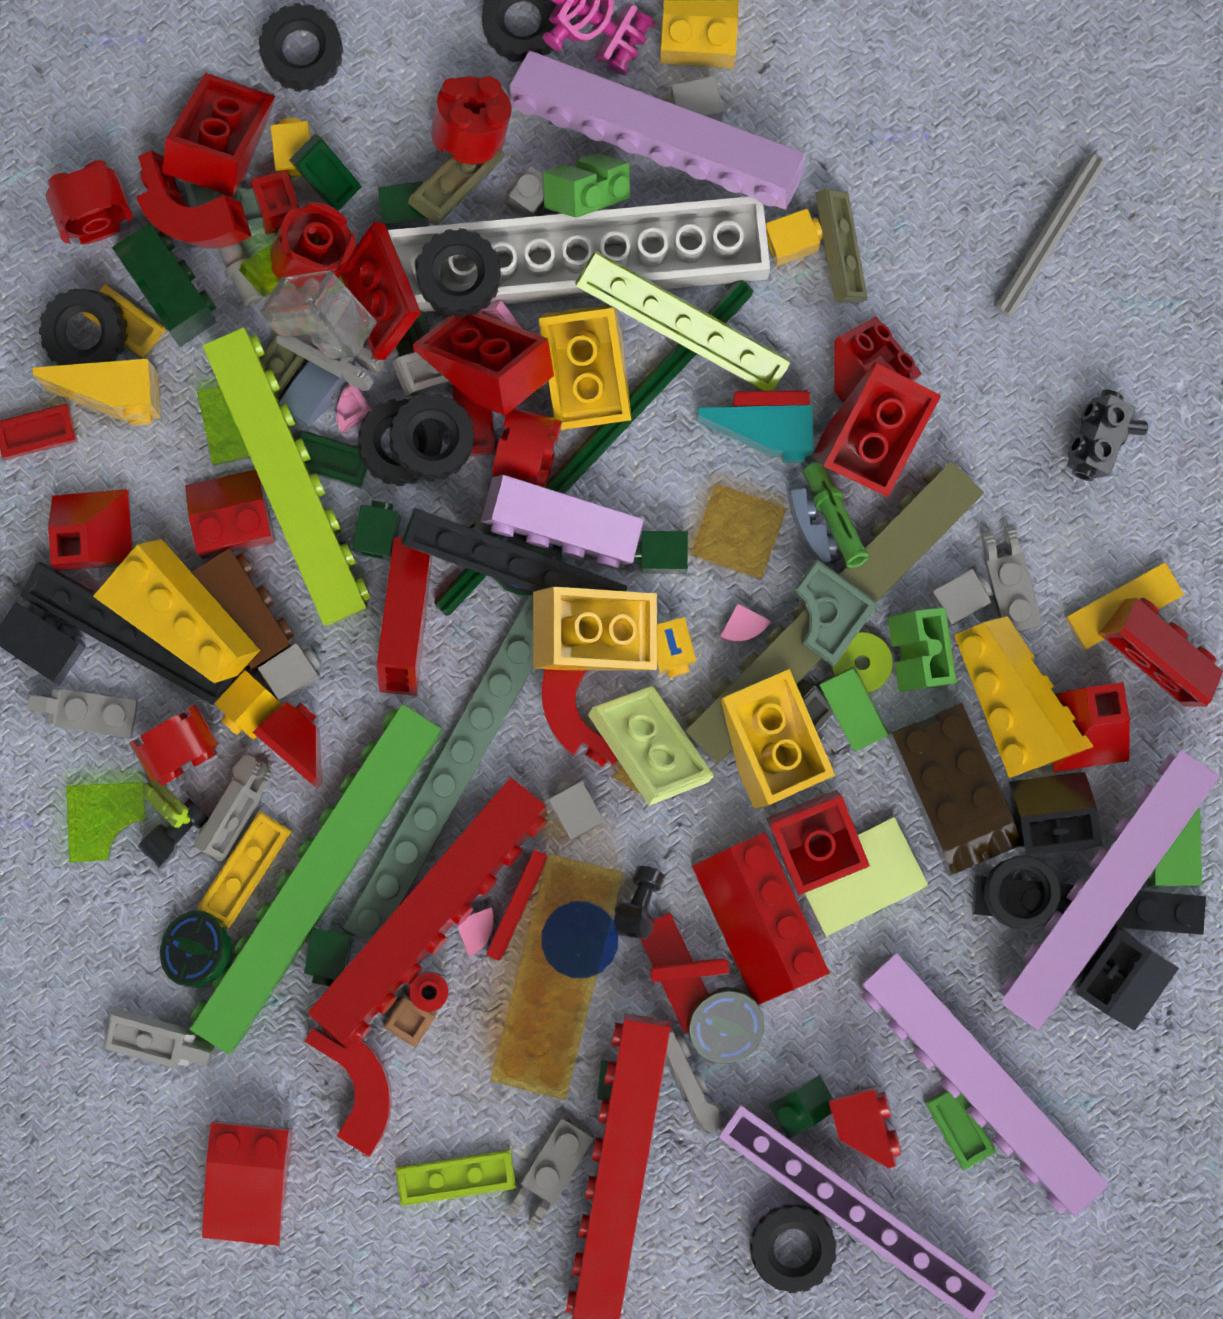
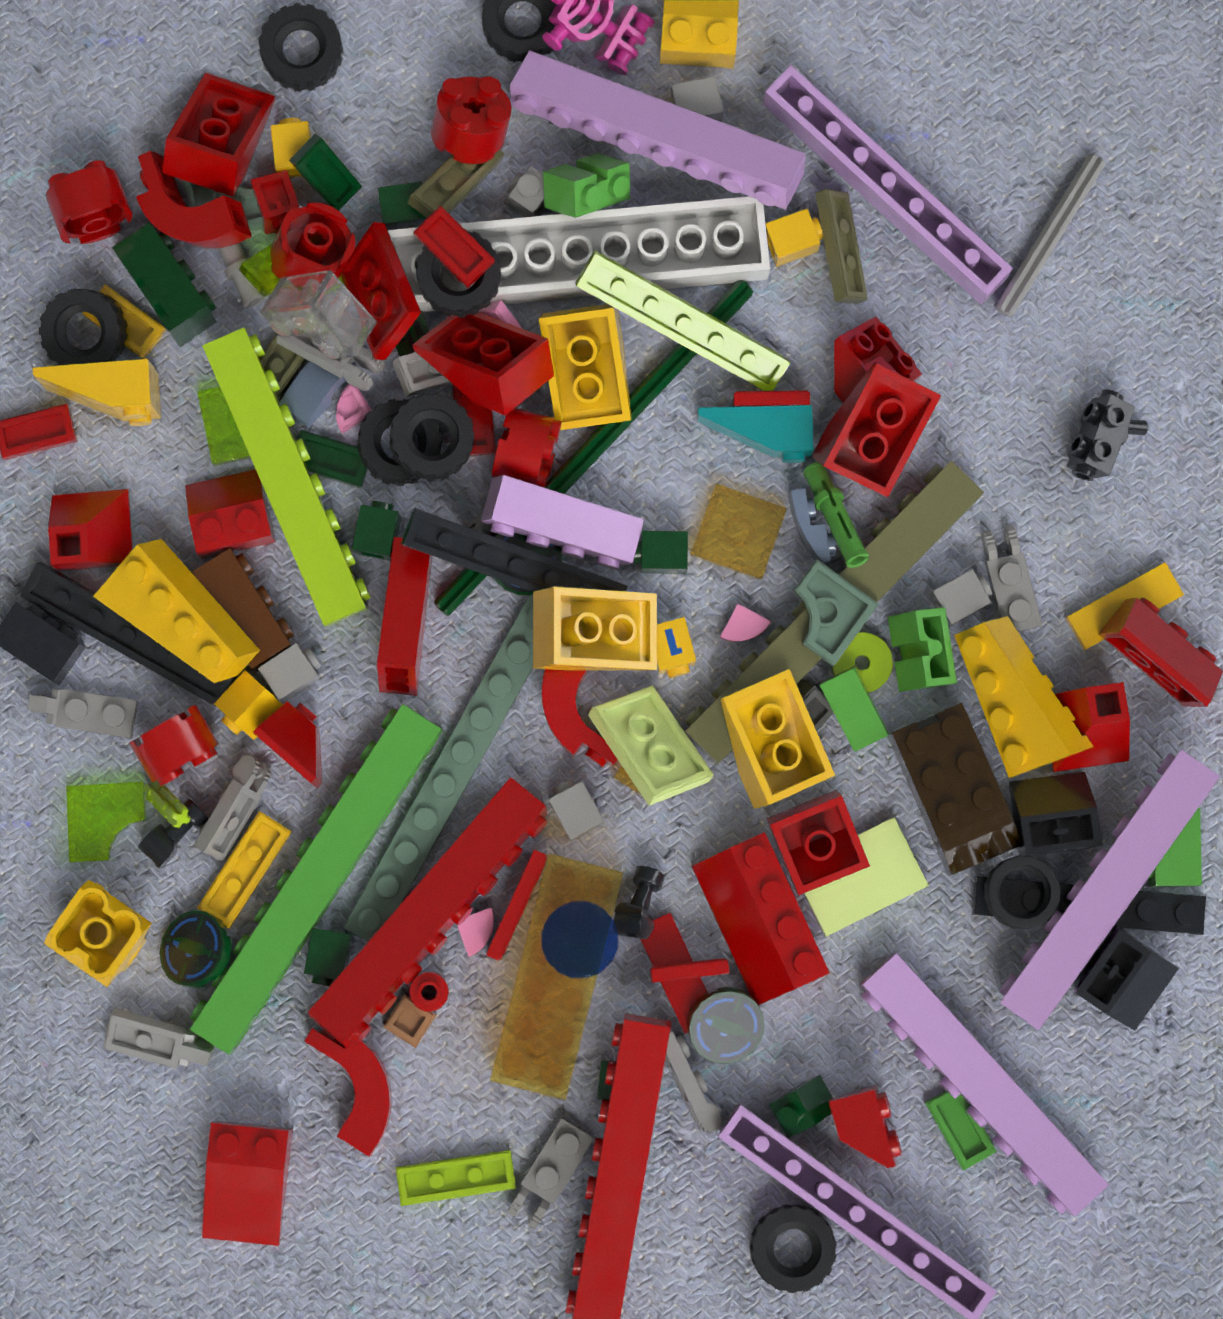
none -> yellow piece [44,879,152,987]
none -> red tile [413,205,495,289]
none -> lavender brick [763,65,1013,305]

